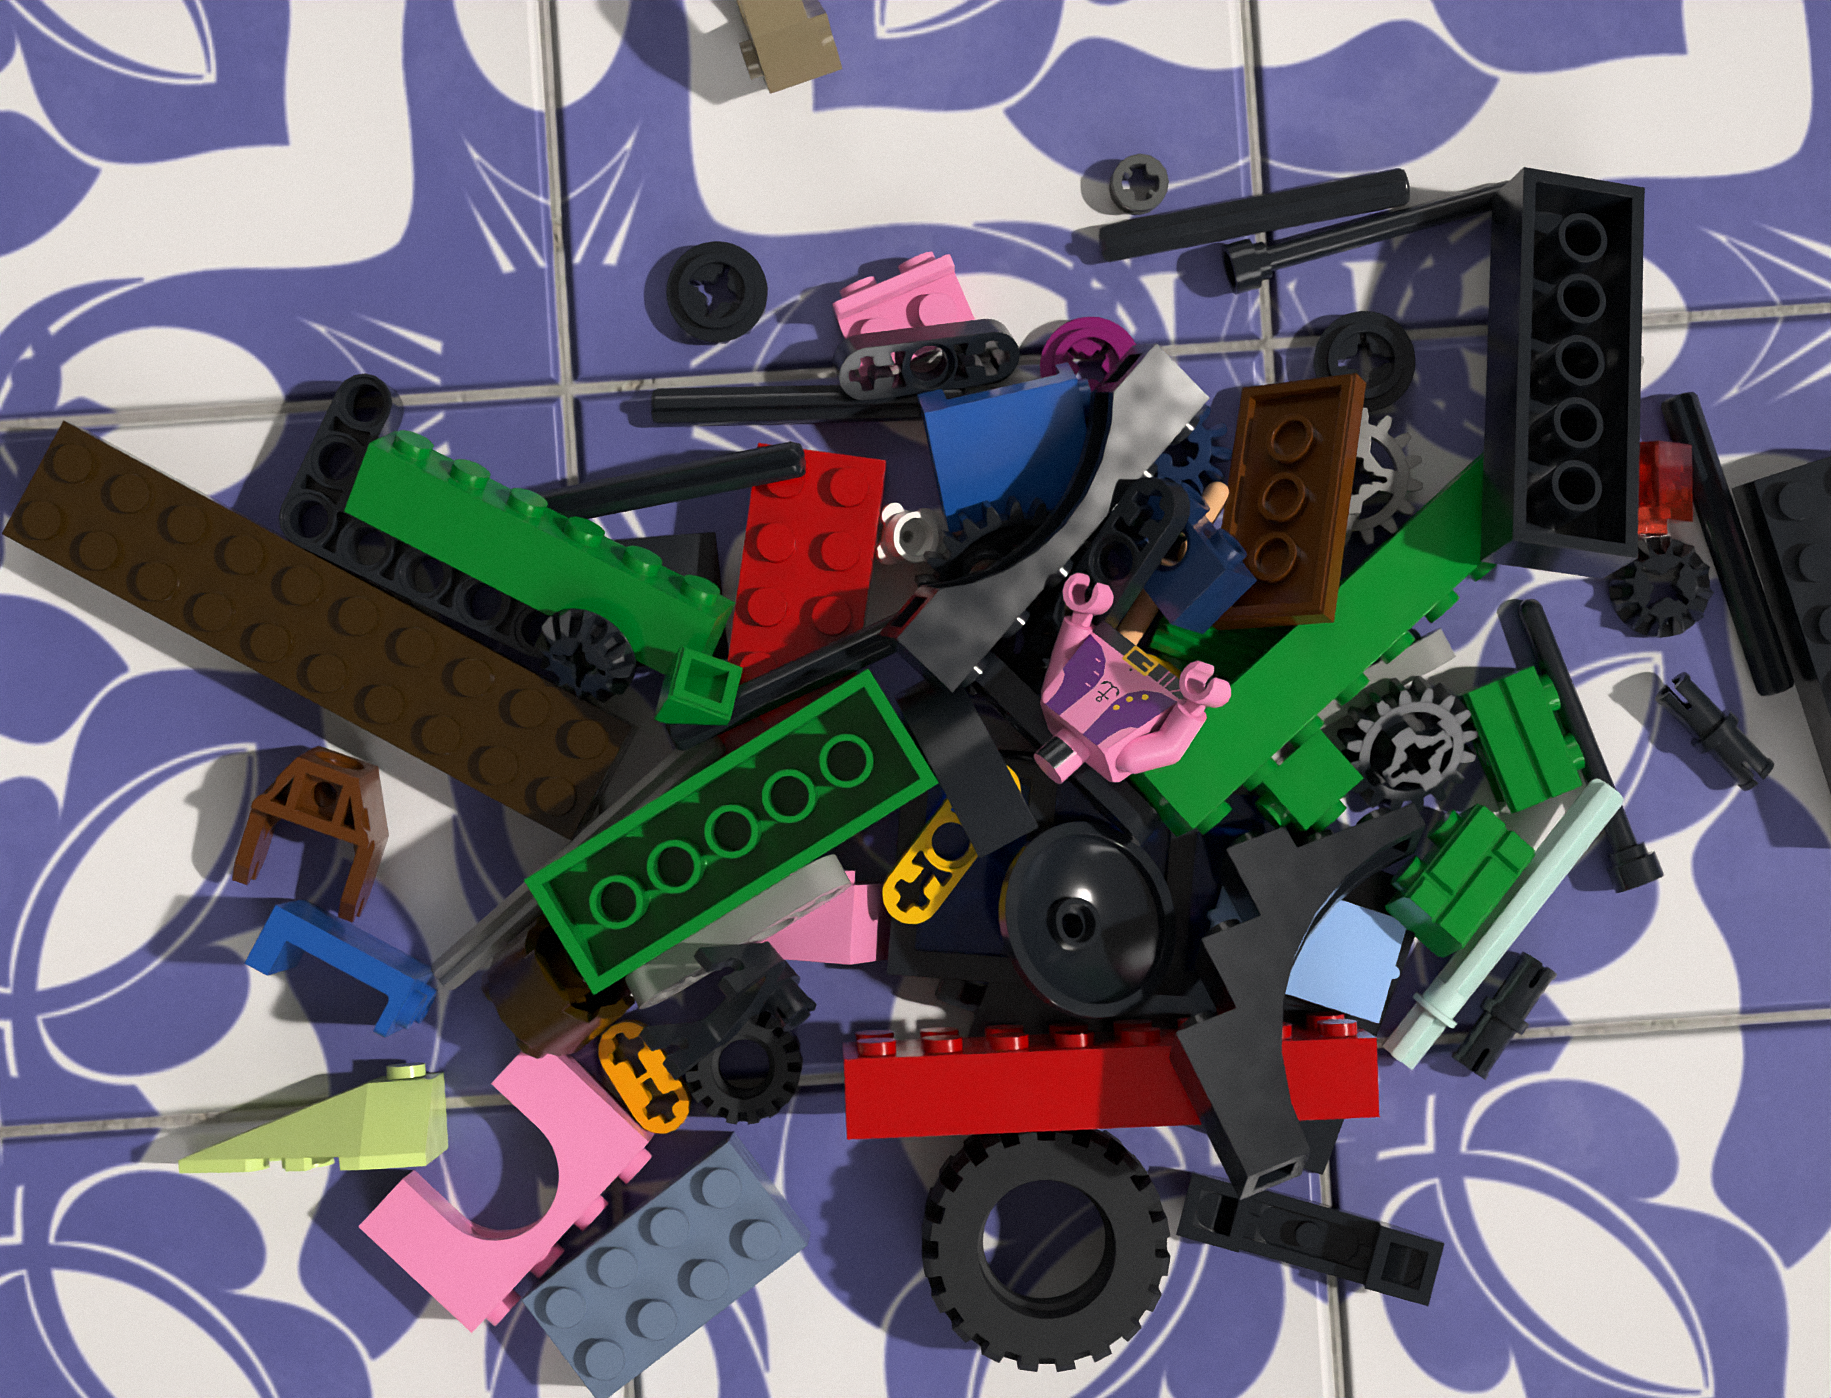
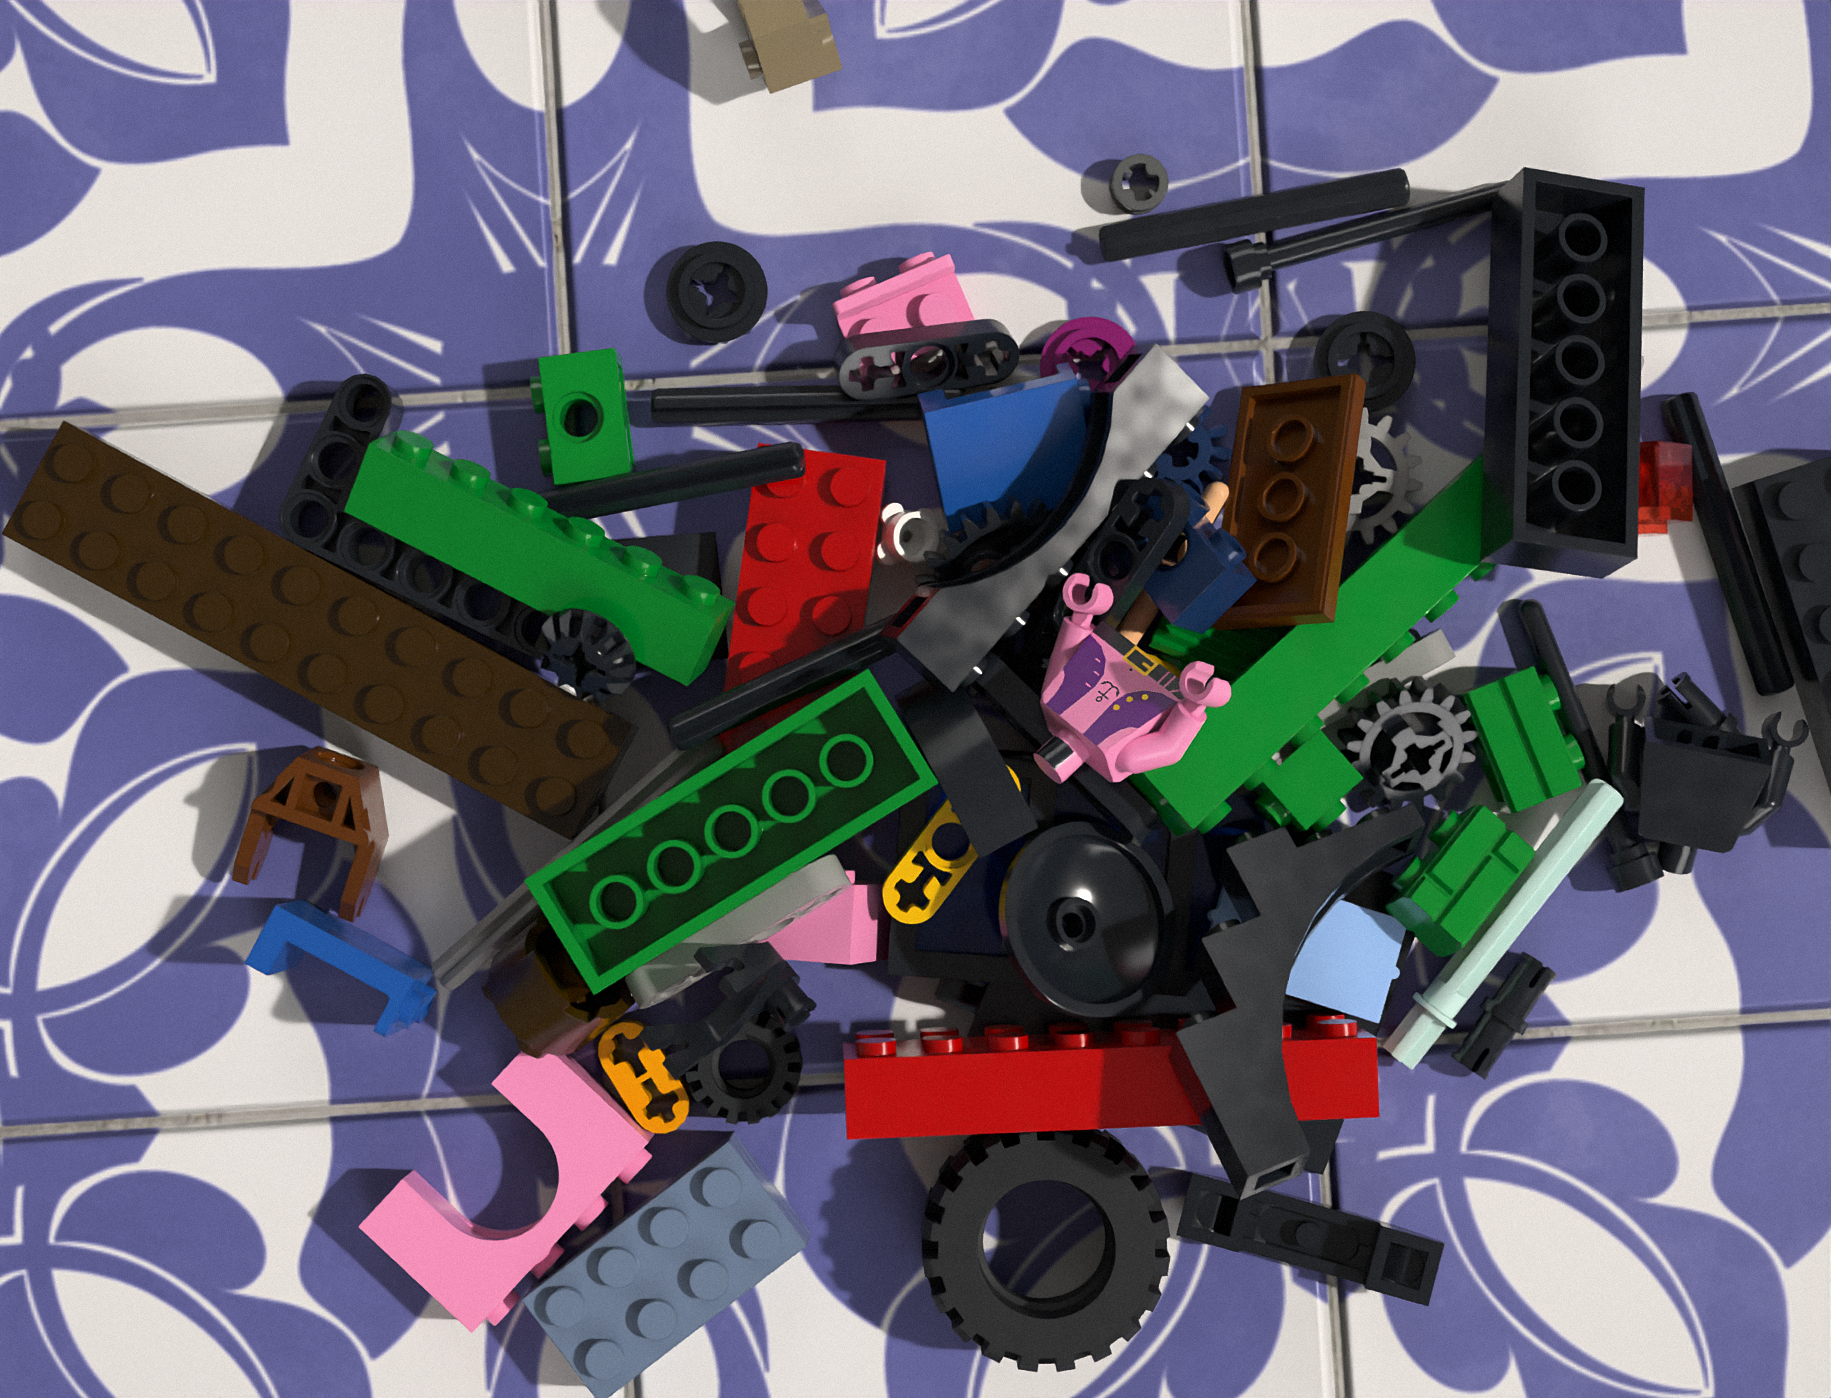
yellowish green wedge [178,1062,448,1173] -> none
green slope [654,645,743,725] -> none
black gear [1609,536,1714,638] -> none
none -> green brick [530,348,636,488]
none -> black torso [1605,683,1809,875]

